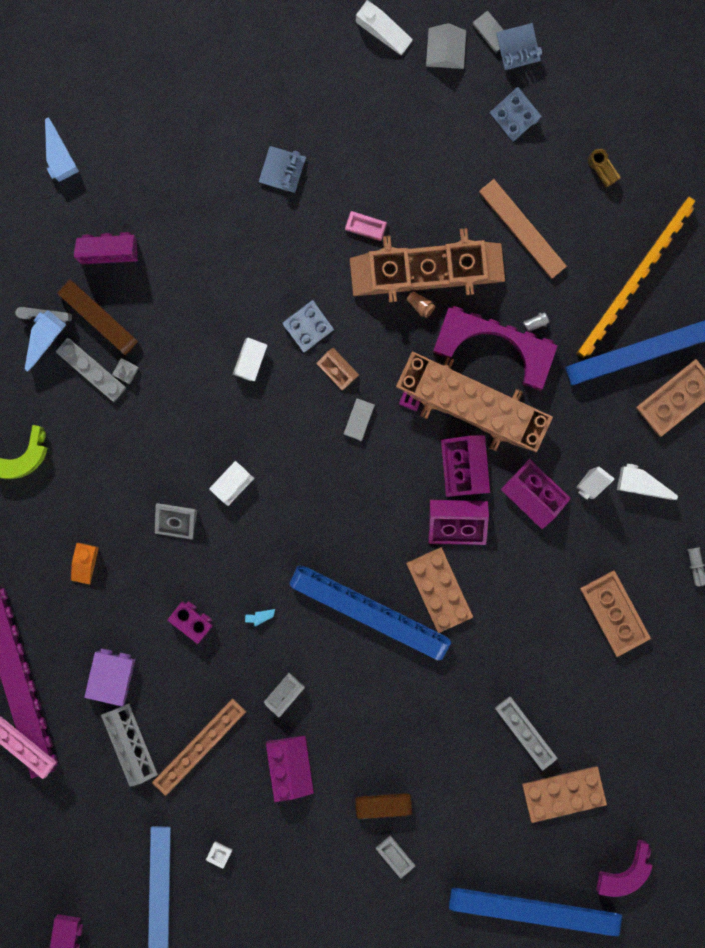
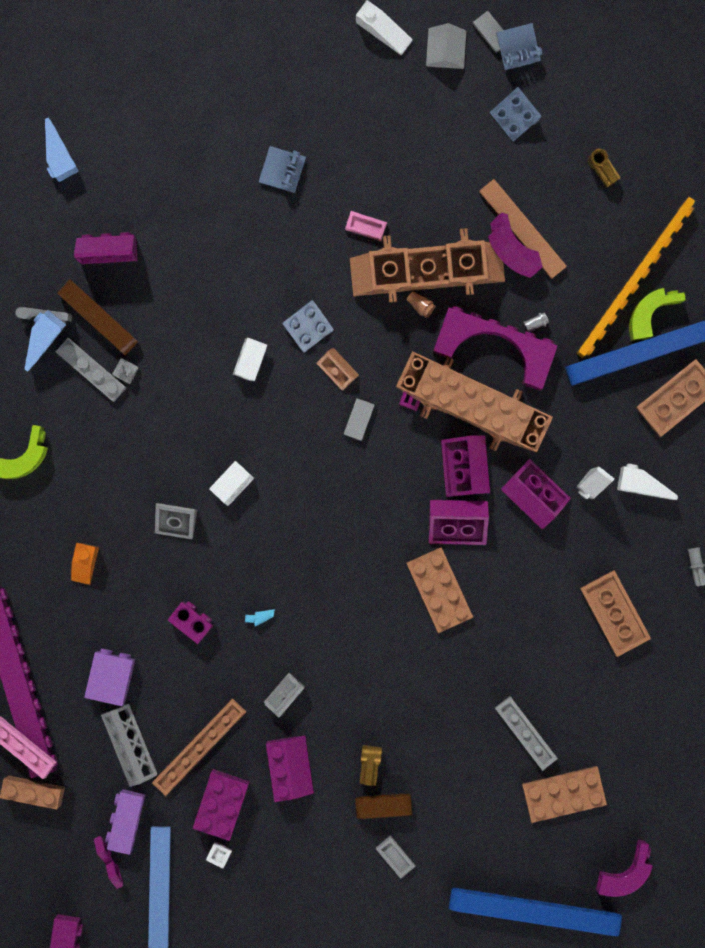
blue beam [289,566,451,660] -> none
none -> nougat brick [0,776,65,810]
none -> magenta tile [94,836,123,889]
none -> medium lavender brick [105,789,145,855]
none -> magenta brick [193,769,250,841]
none -> pearl gold piece [360,745,382,785]
none -> magenta arch [488,212,543,278]
none -> lime arch [629,288,686,342]

